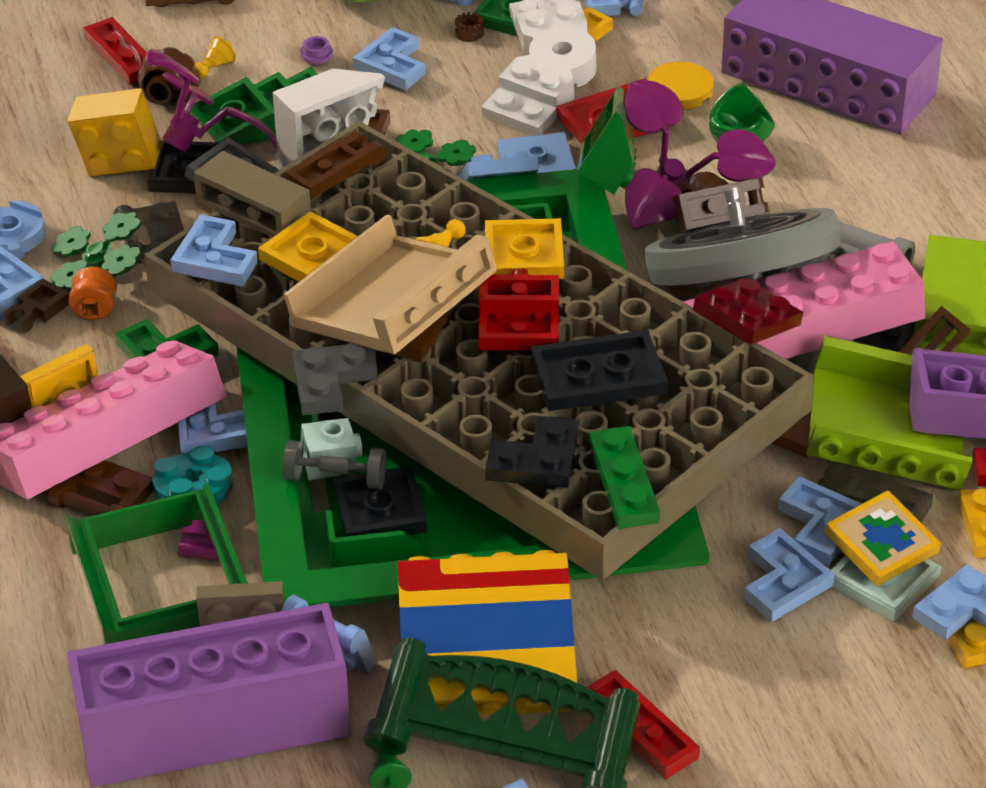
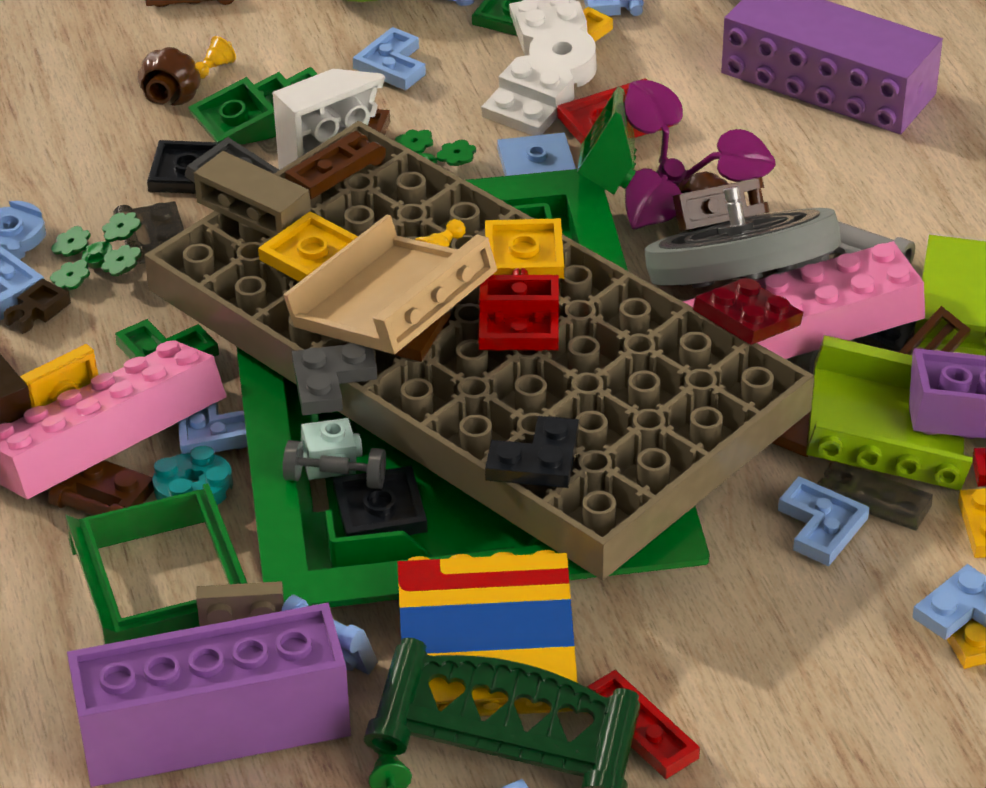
yellow brick [67,88,162,177] -> none
orange piece [69,266,117,320] -> none
red plate [83,17,158,85] -> none
magenta plant [146,49,277,152] -> none
light blue plate [170,214,257,286] -> none
magenta plate [178,520,219,561] -> none
medium lavender plate [300,36,333,66] -> none
reddish brown bush [455,12,484,42] -> none
light blue plate [458,152,539,180] -> none
black plate [531,330,668,411] -> none
green plate [589,426,660,529] -> none
yellow tile [648,61,714,110] -> none
green piece [709,83,775,142] -> none
light blue plate [744,528,835,623] -> none
tile [824,490,942,587] -> none
light aqua tile [830,555,942,622] -> none

